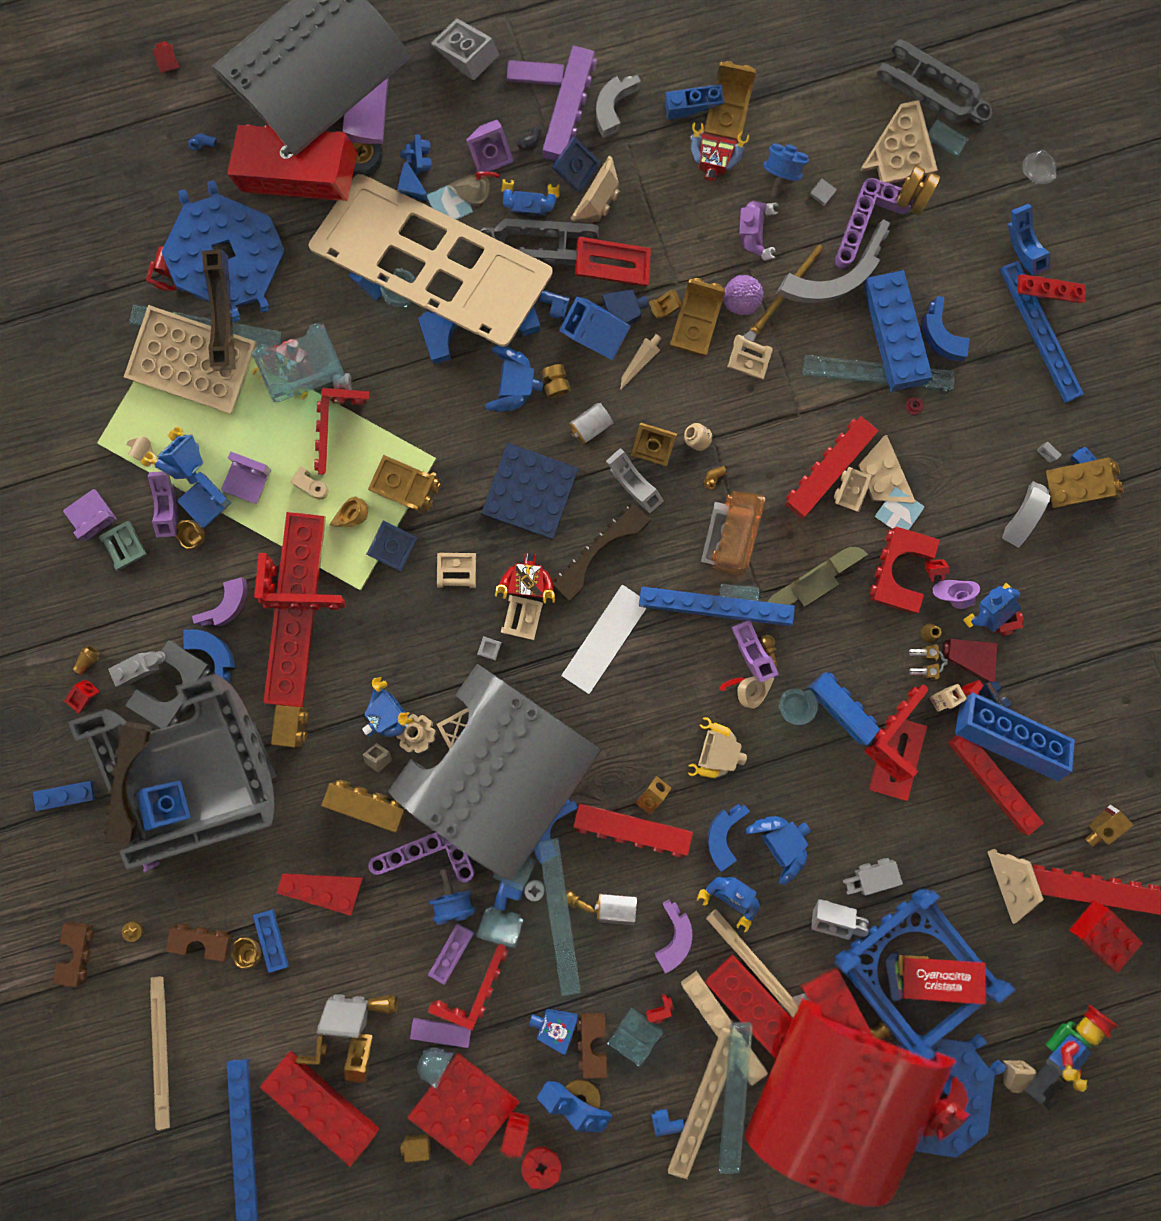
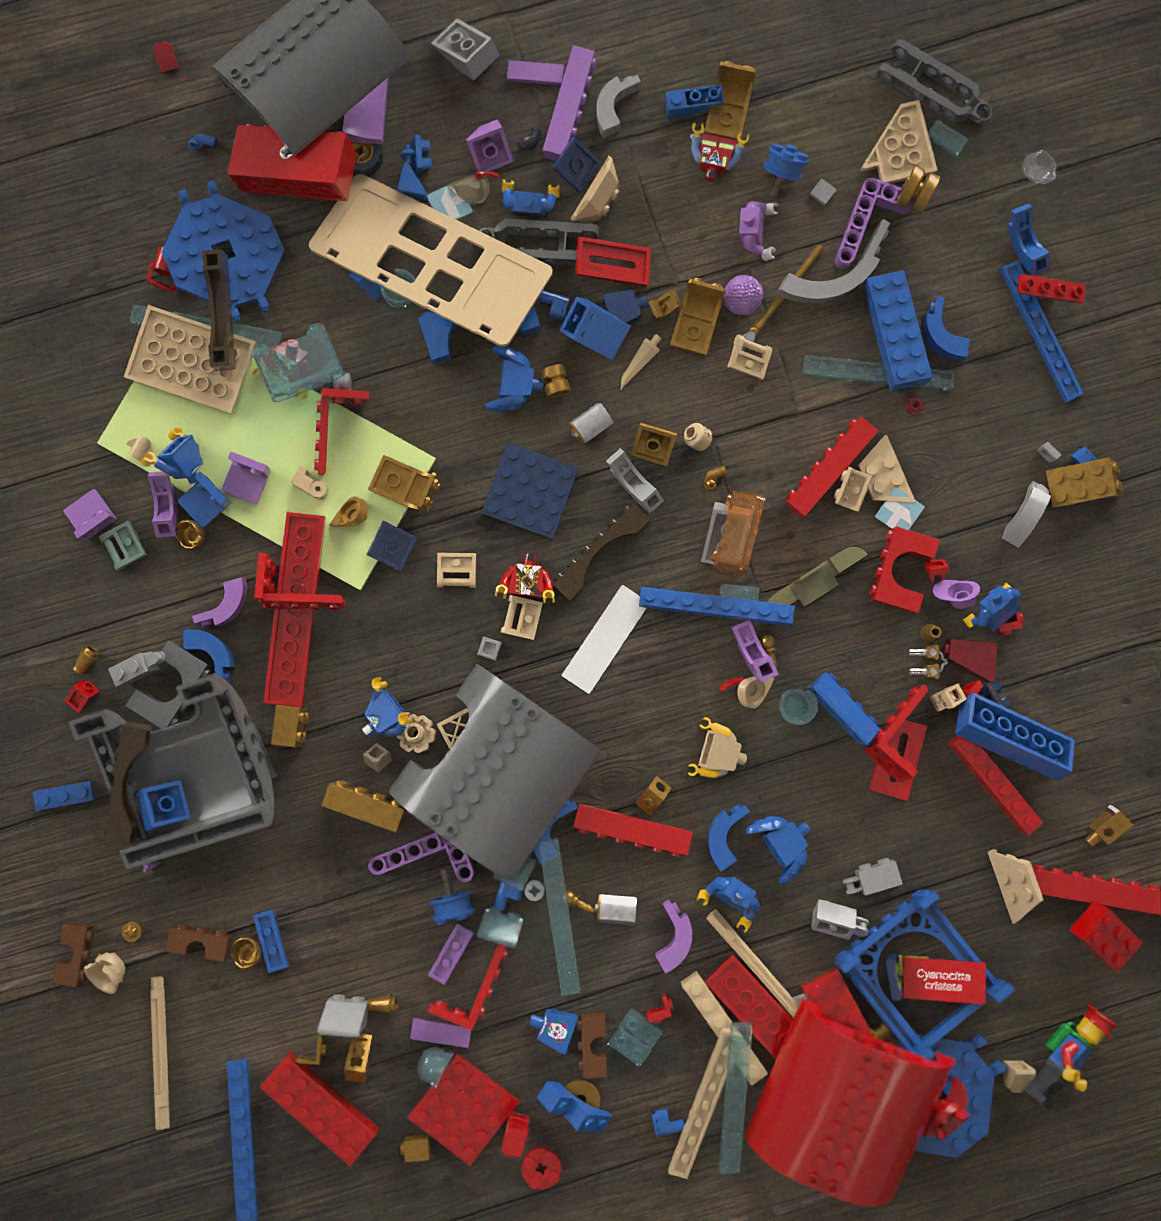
red wing [277,873,364,916] -> none
none -> tan helmet [84,952,125,994]

